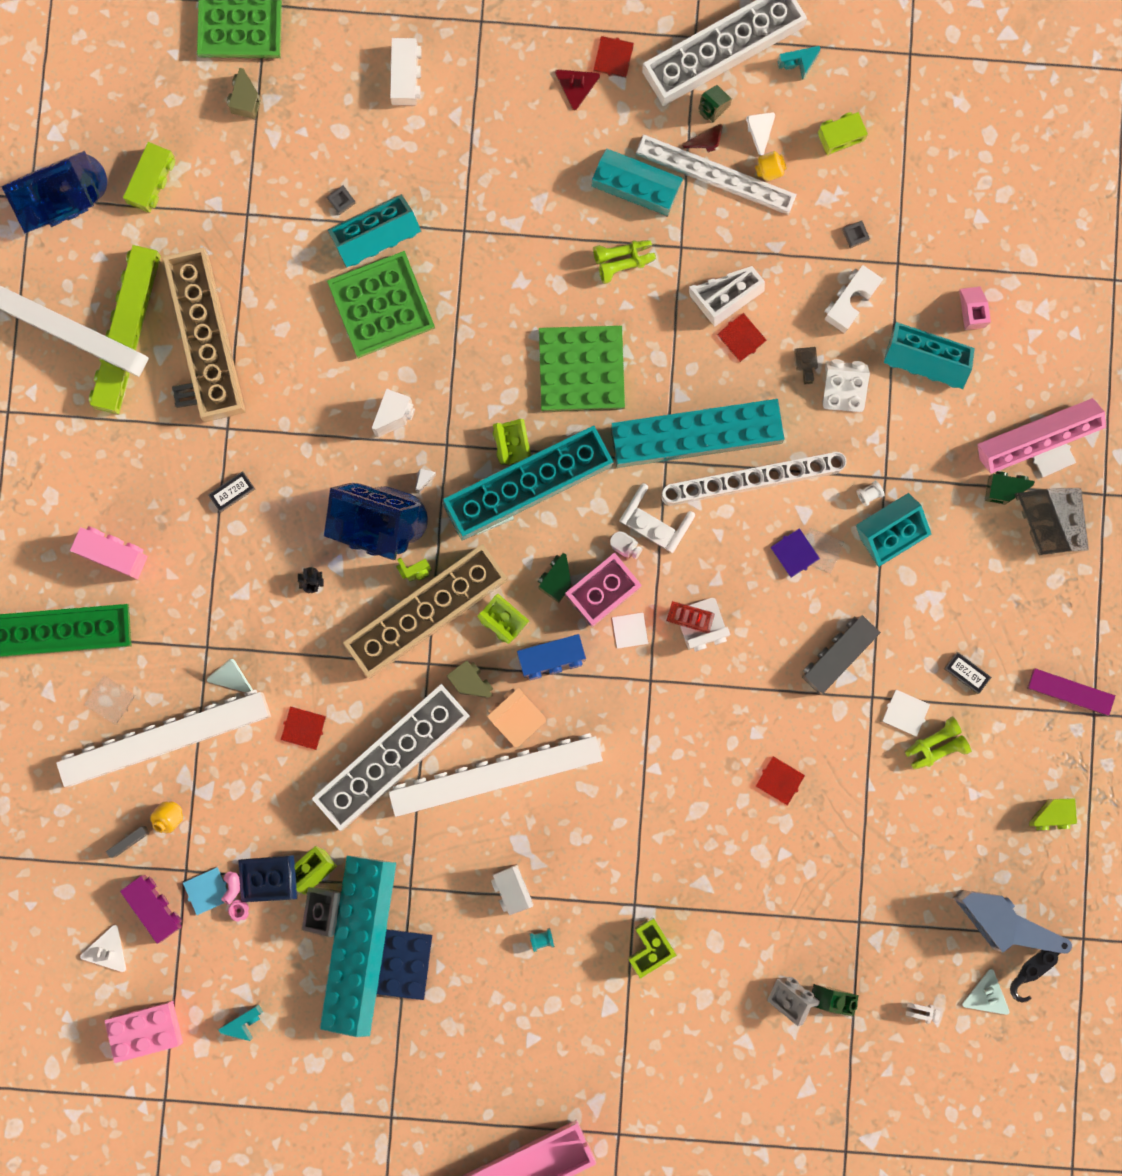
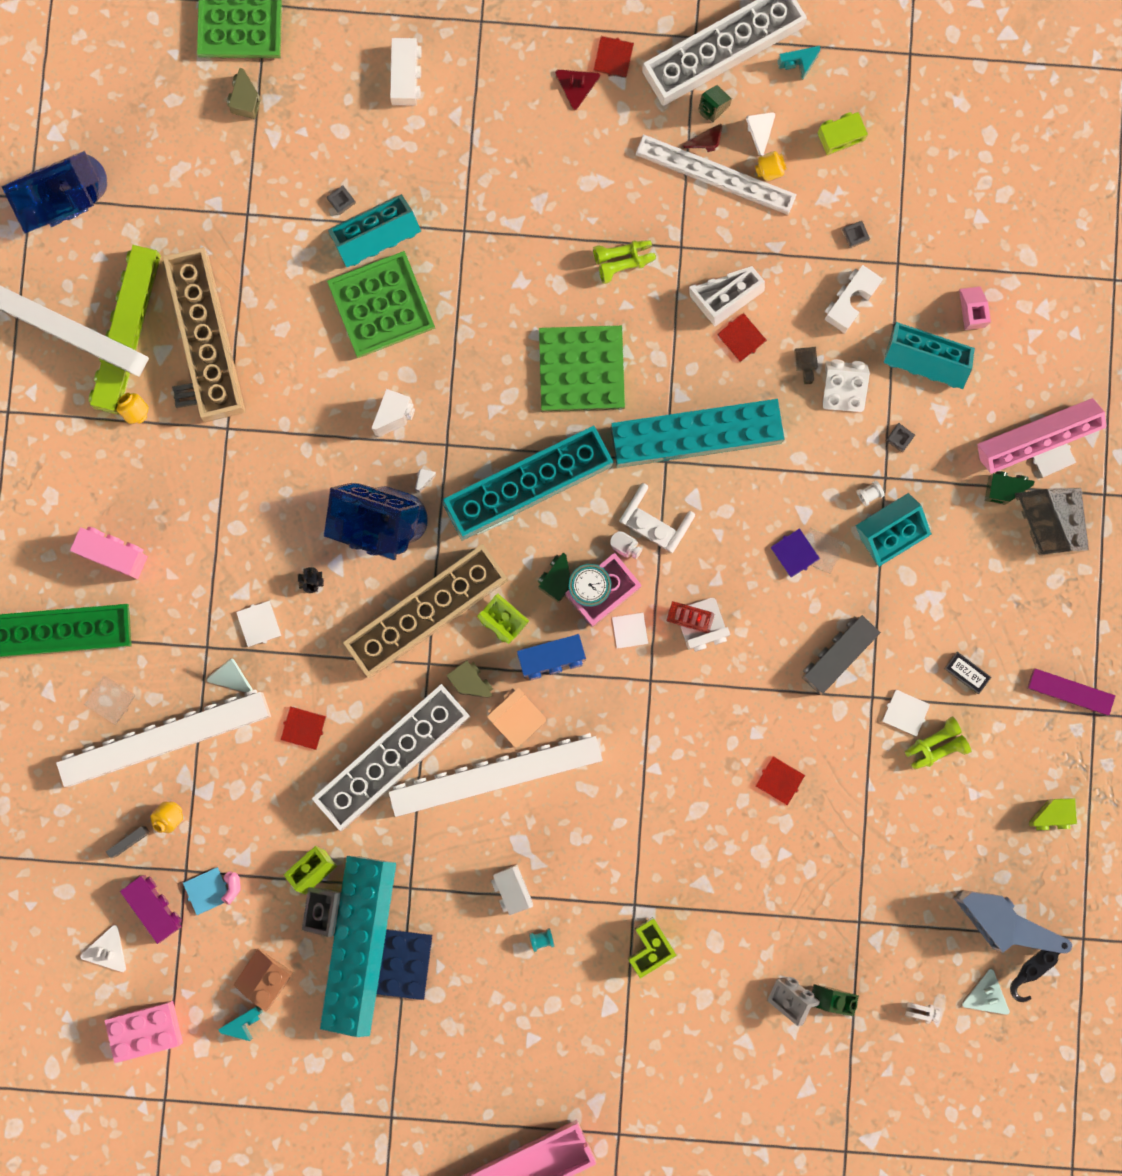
lime brick [123,142,175,213] -> none
tile [208,471,255,513] -> none
bright pink plate [228,900,249,921] -> none
dark blue tile [238,855,297,903] -> none
lime bracket [396,557,432,582] -> none
lime bracket [493,419,531,466] -> none
teal slope [591,148,683,217] -> none
white beam [661,452,846,506] -> none
none -> yellow head [117,393,149,424]
none -> nougat slope [234,948,294,1011]
none -> white piece [236,601,282,647]
none -> tile [569,564,611,607]
none -> dark grey tile [885,423,915,453]

